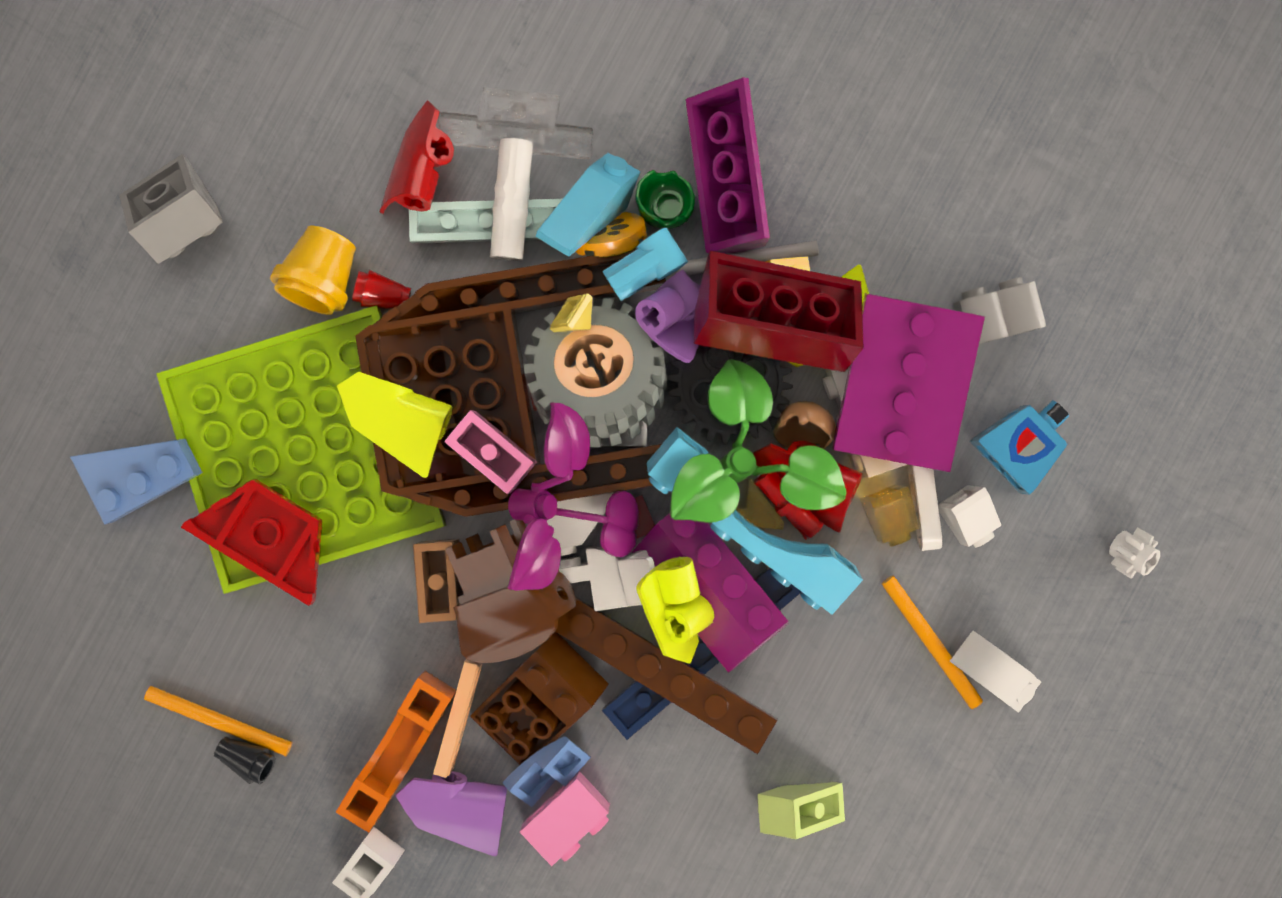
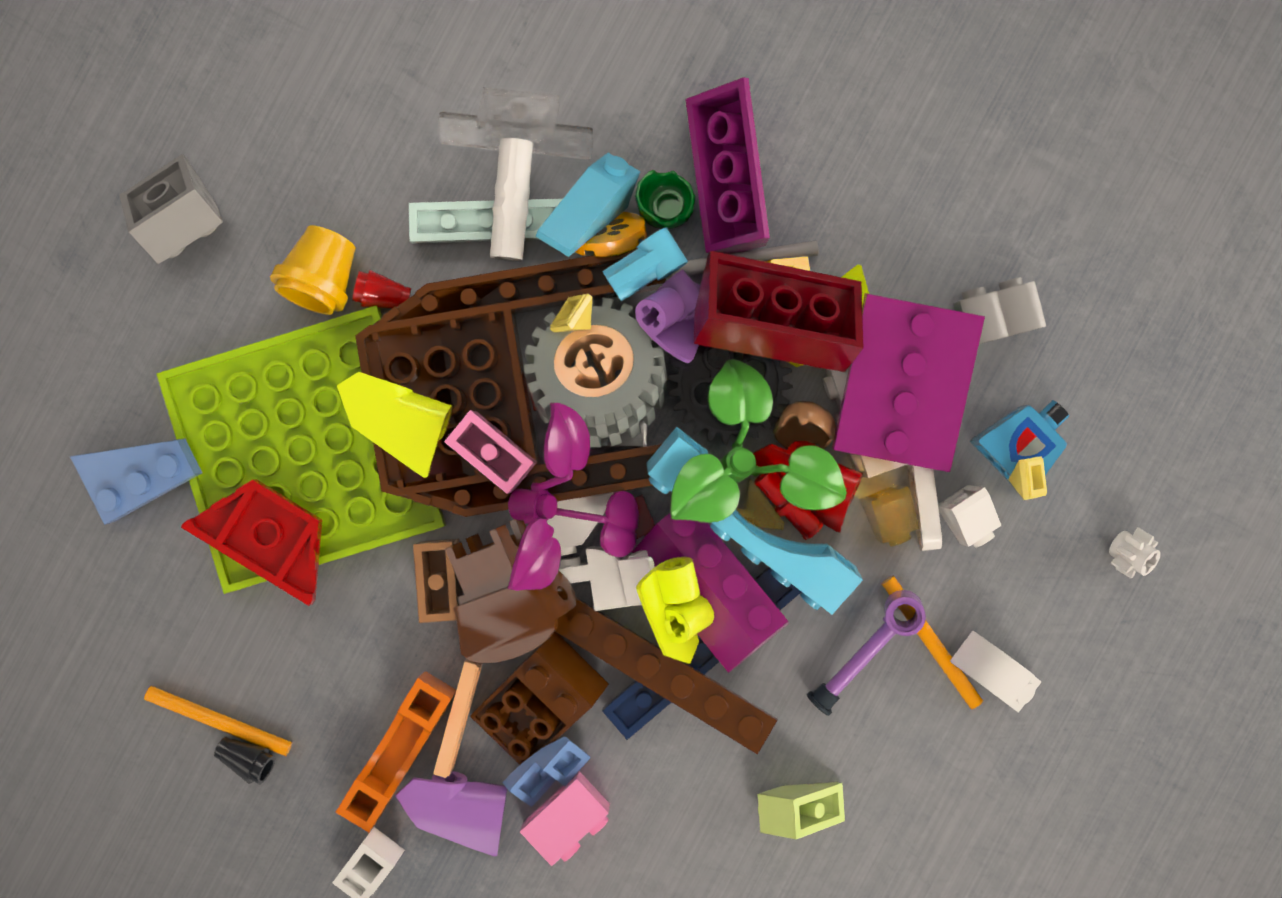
red panel [379,100,454,215] -> none
none -> medium lavender piece [807,590,926,716]
none -> light yellow slope [1008,456,1047,500]

